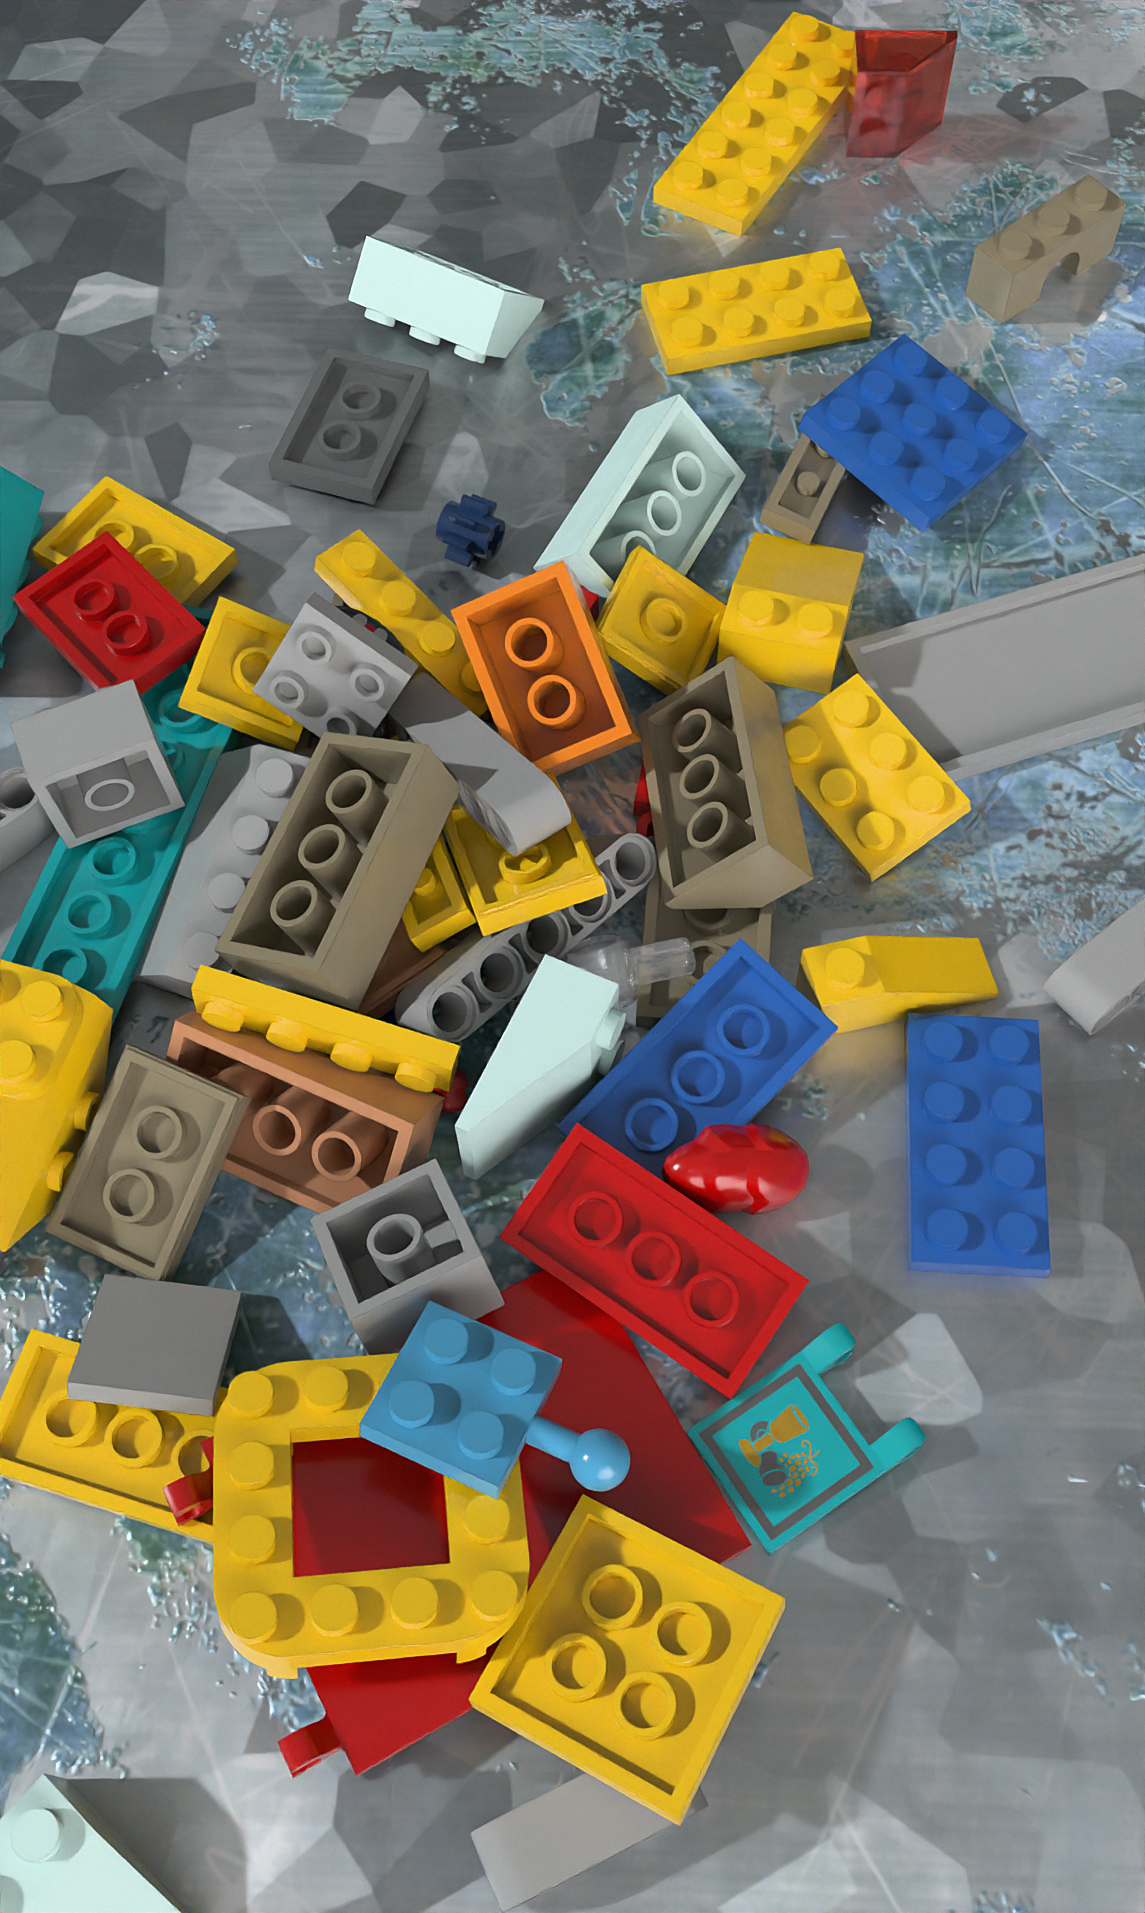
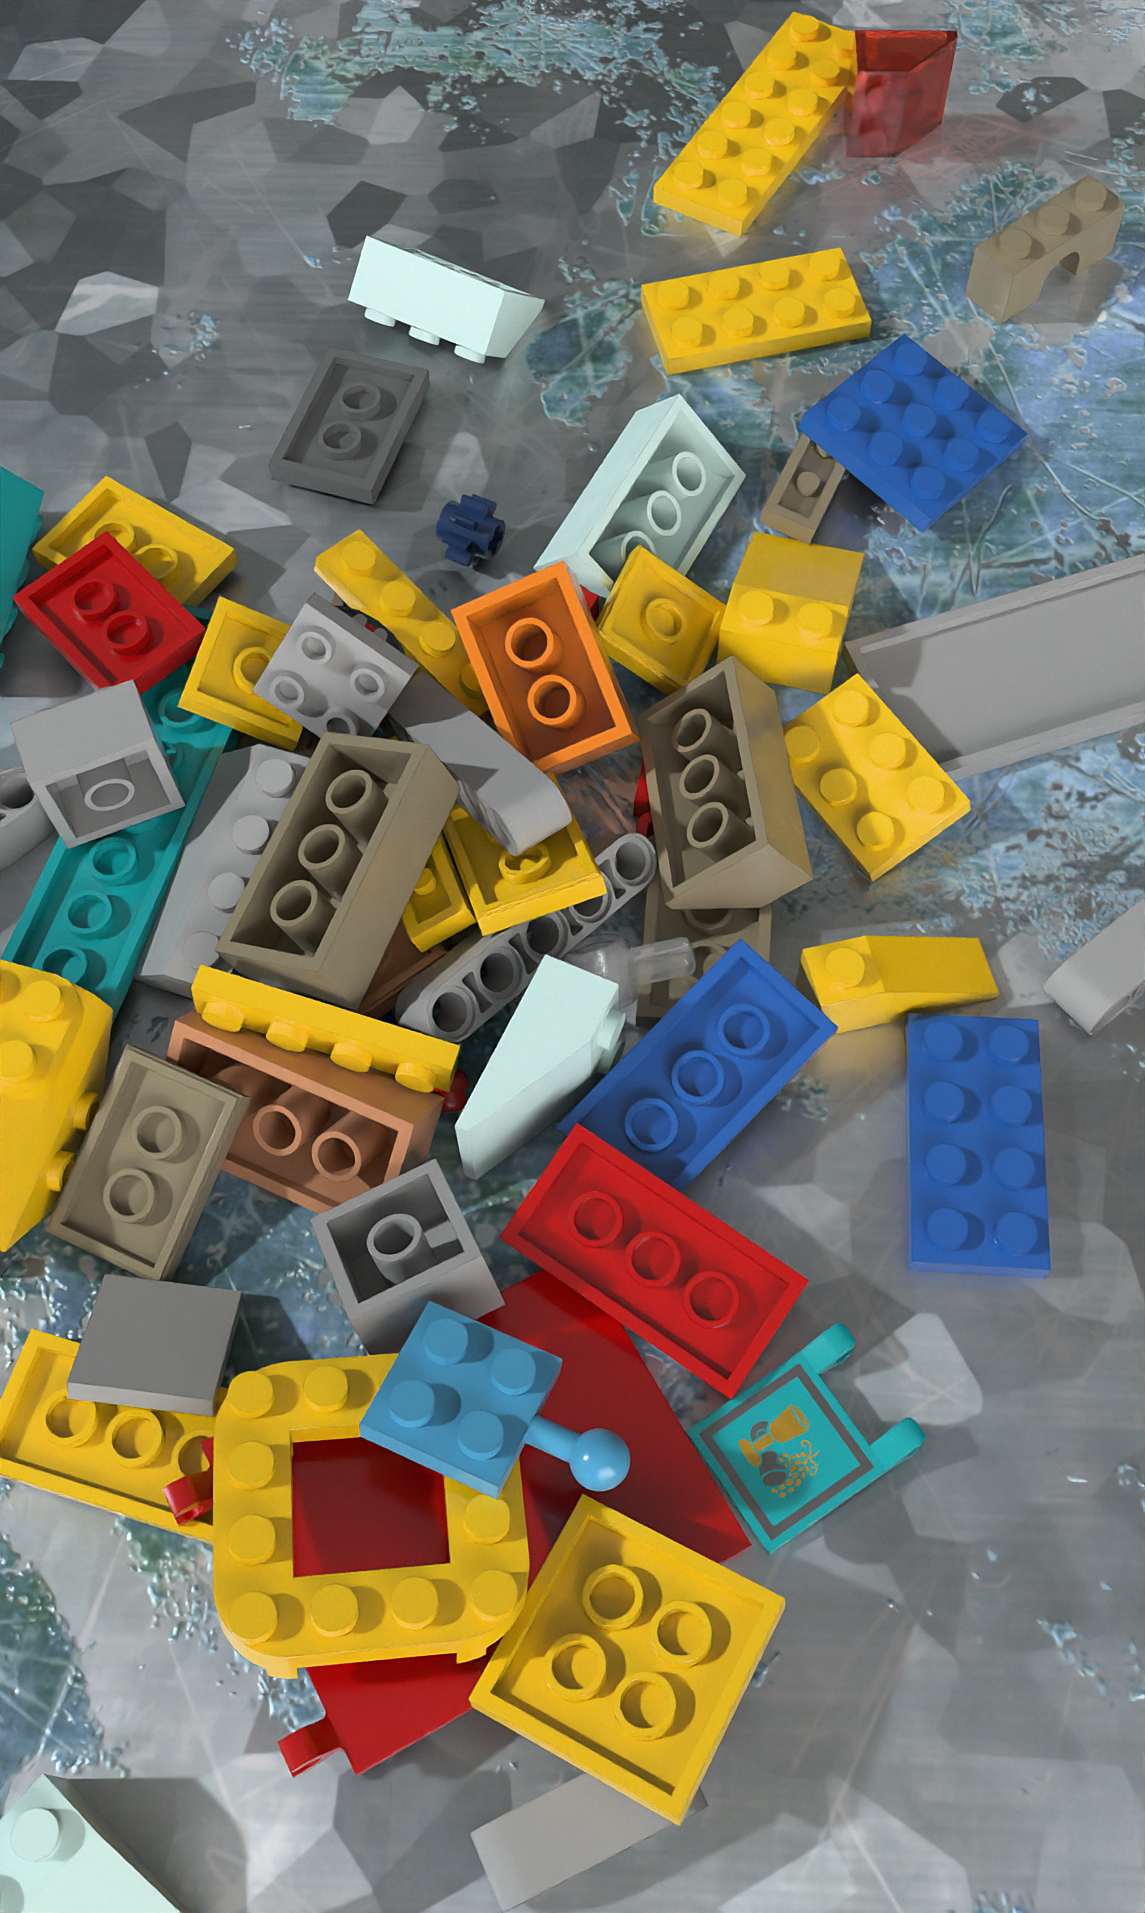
red arm [662,1123,810,1215] -> none

